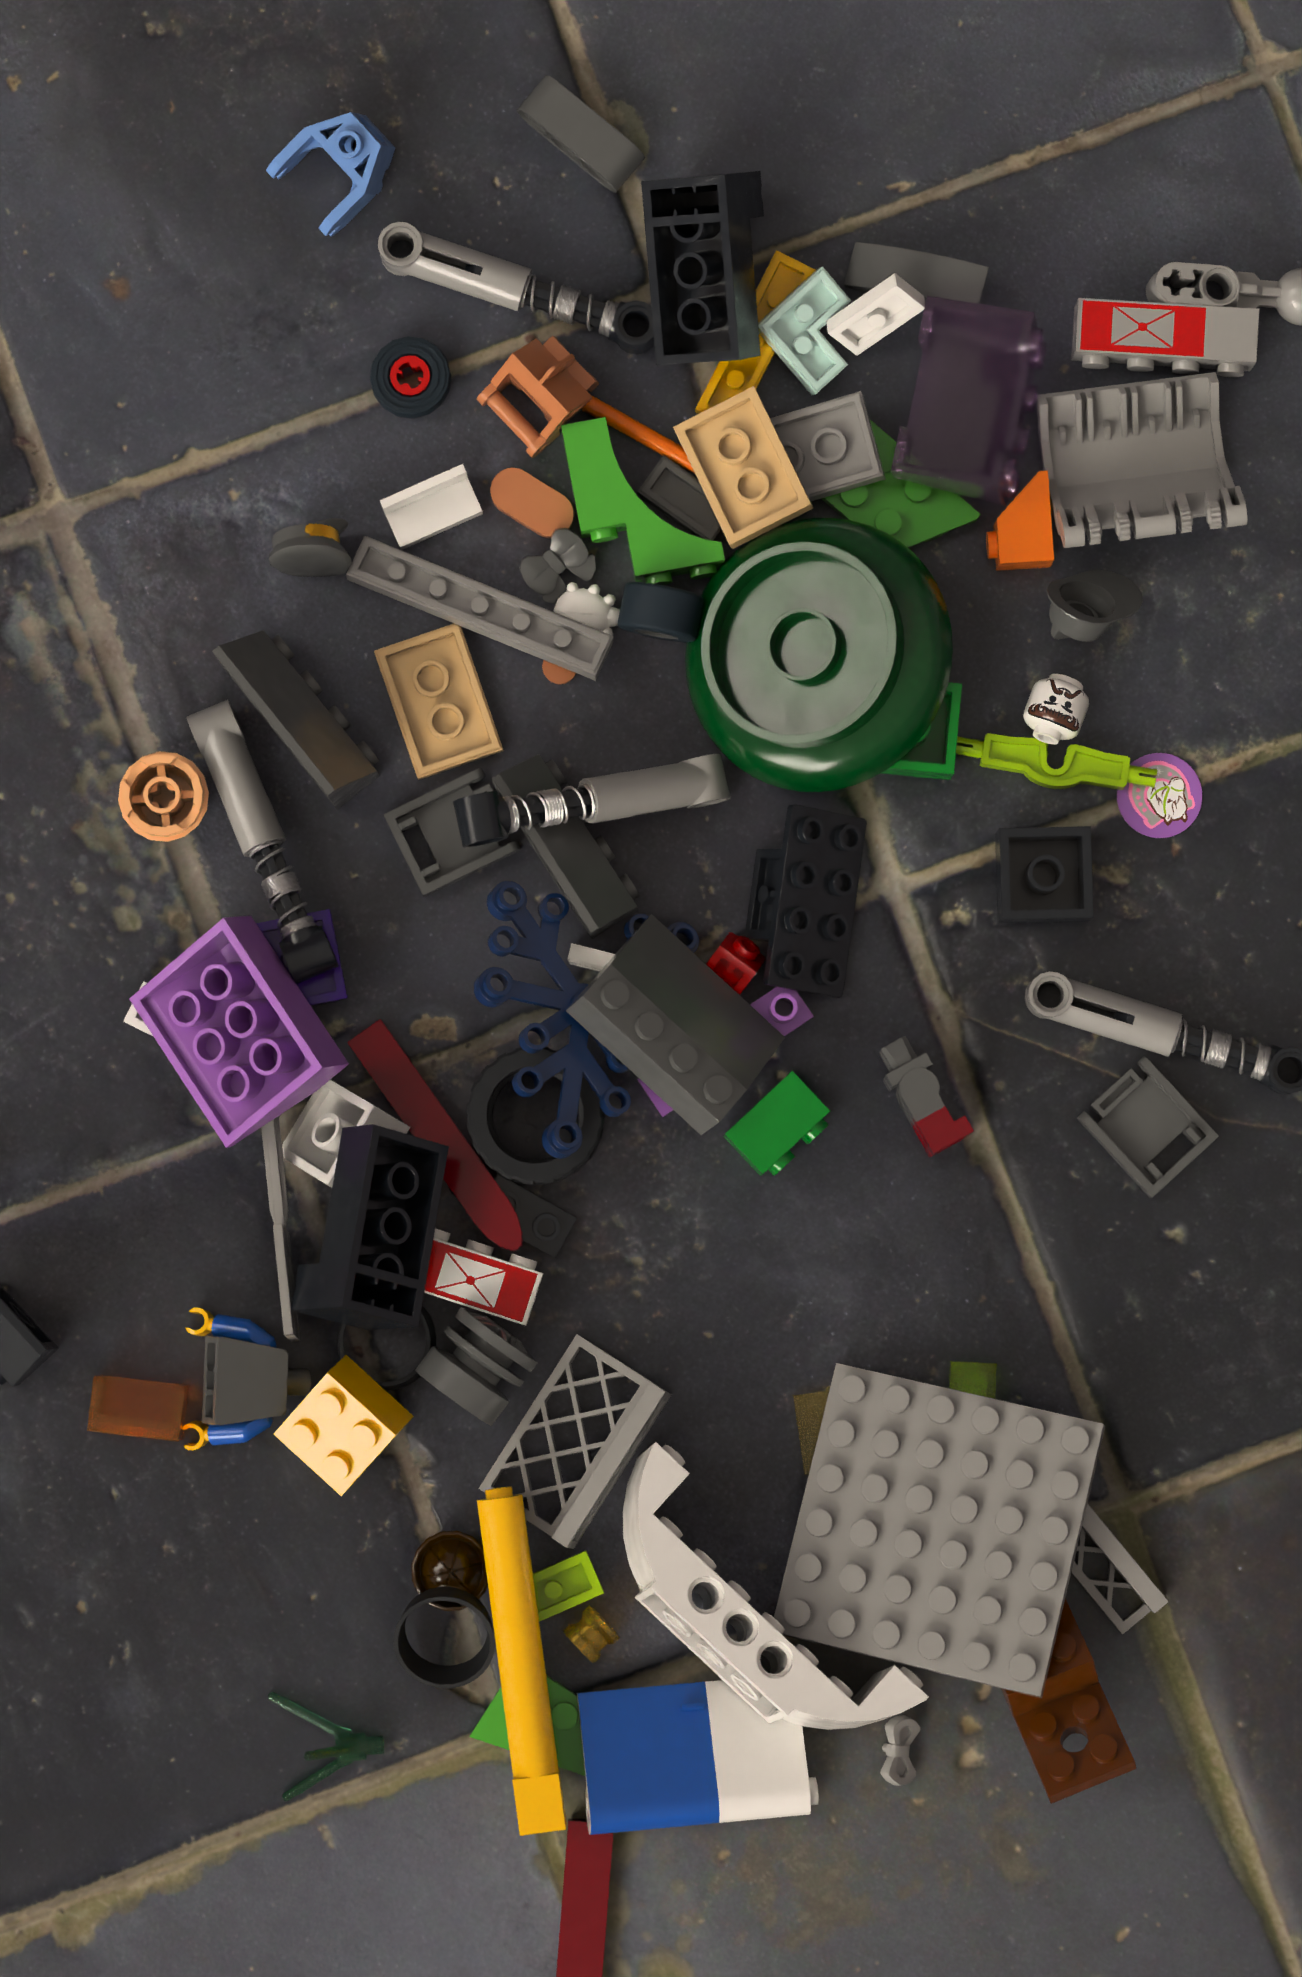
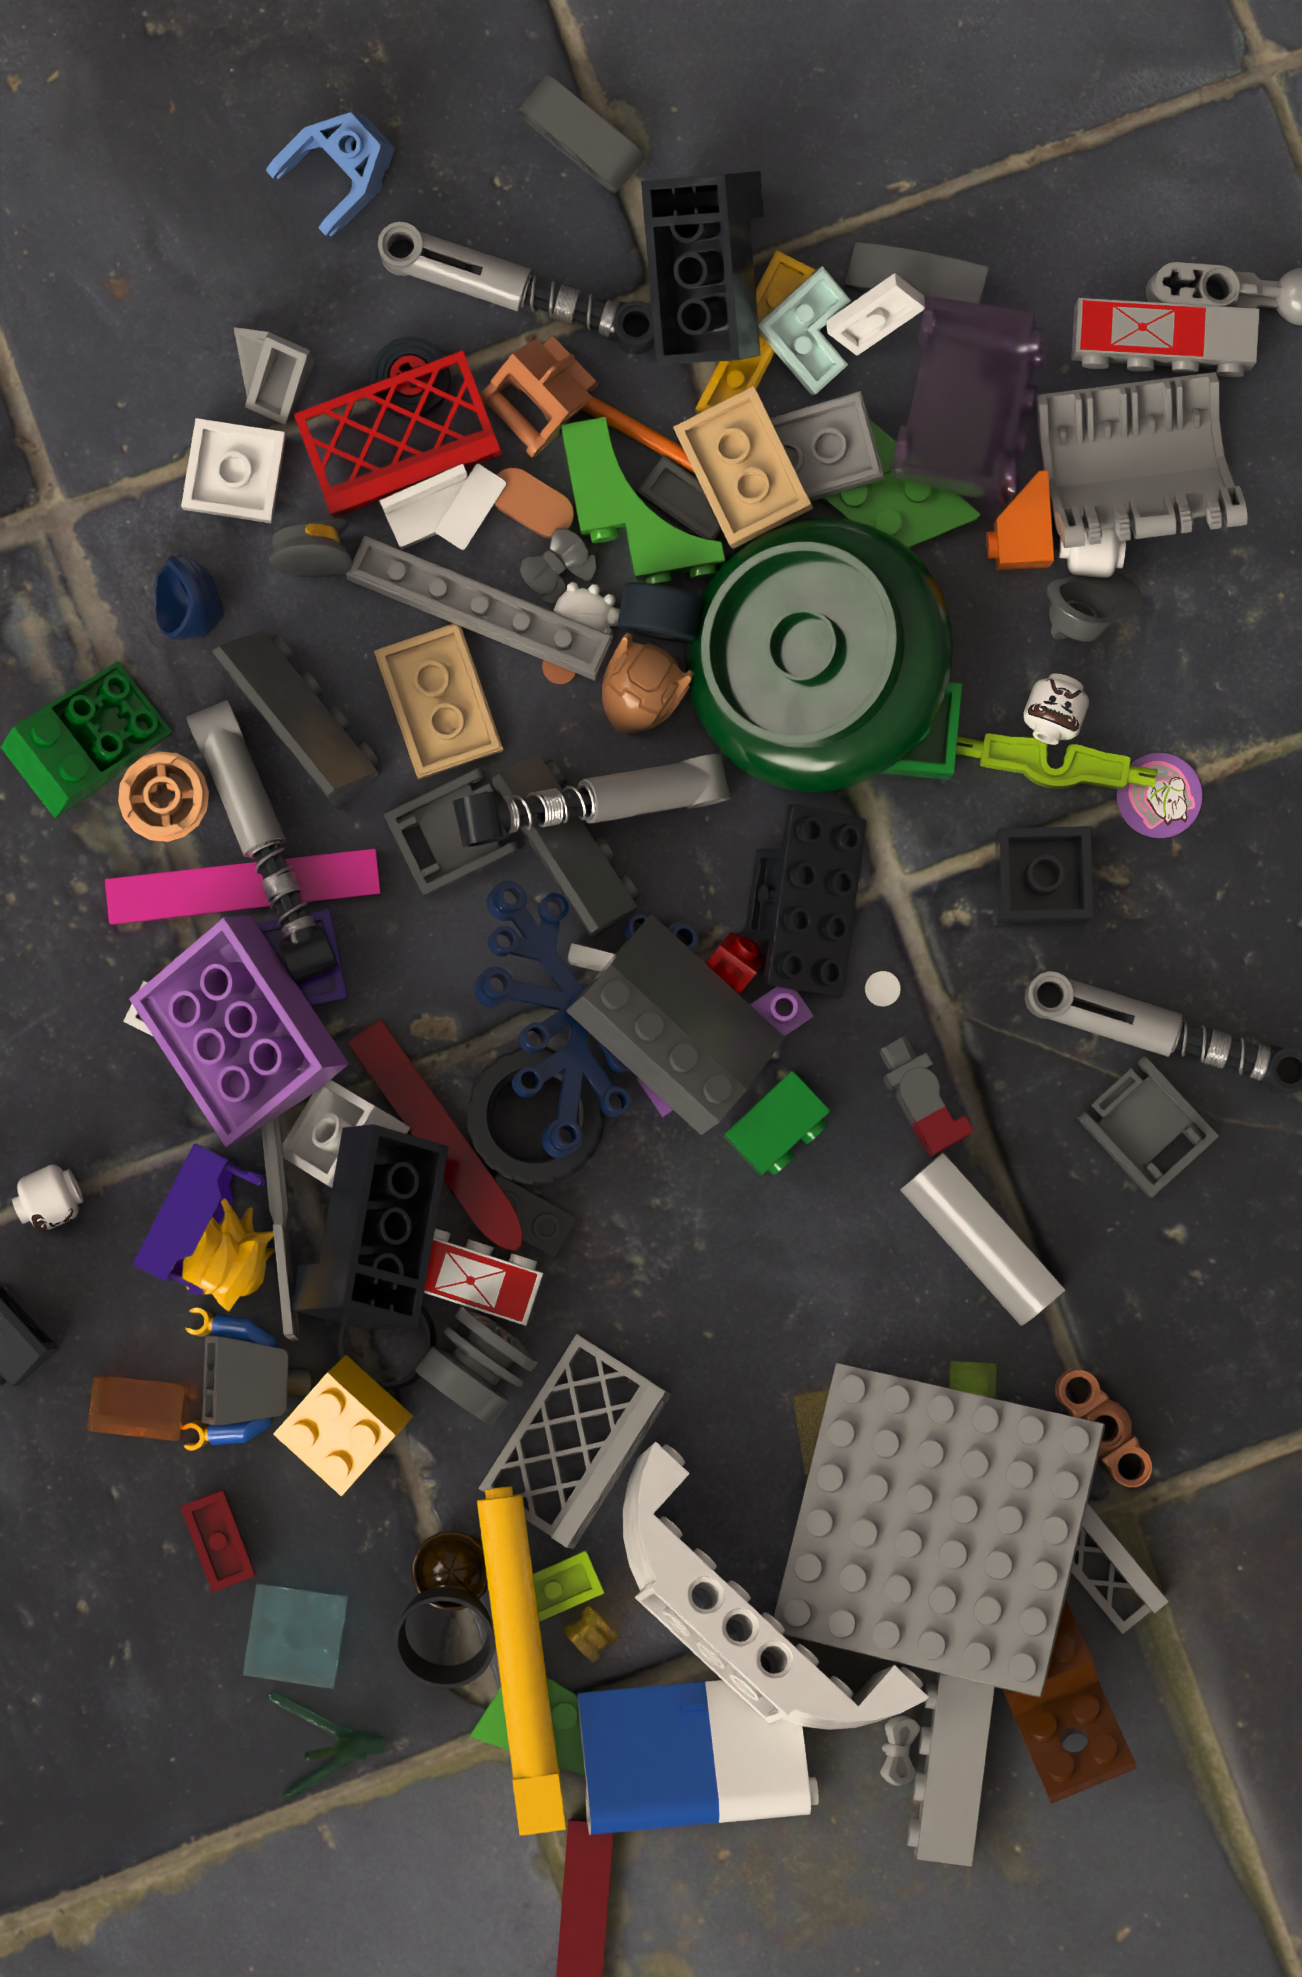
none -> green slope [0,661,172,819]
none -> white head [12,1164,84,1232]
none -> dark pink tile [105,849,381,925]
none -> dark purple piece [132,1143,267,1295]
none -> dark blue hair [155,555,224,641]
none -> dark red plate [180,1489,257,1593]
none -> white plate [181,418,286,524]
none -> yellow hair [182,1199,275,1311]
none -> light grey slope [234,327,315,425]
none -> clear light blue plate [243,1583,349,1689]
none -> red fence [294,350,502,518]
none -> white sticker [434,464,506,550]
none -> medium nougat helmet [602,632,694,735]
none -> white piece [865,971,900,1007]
none -> light grey brick [900,1153,1065,1326]
none -> light grey brick [907,1673,994,1867]
none -> nougat piece [1055,1369,1152,1487]
none -> white head [1059,528,1126,578]

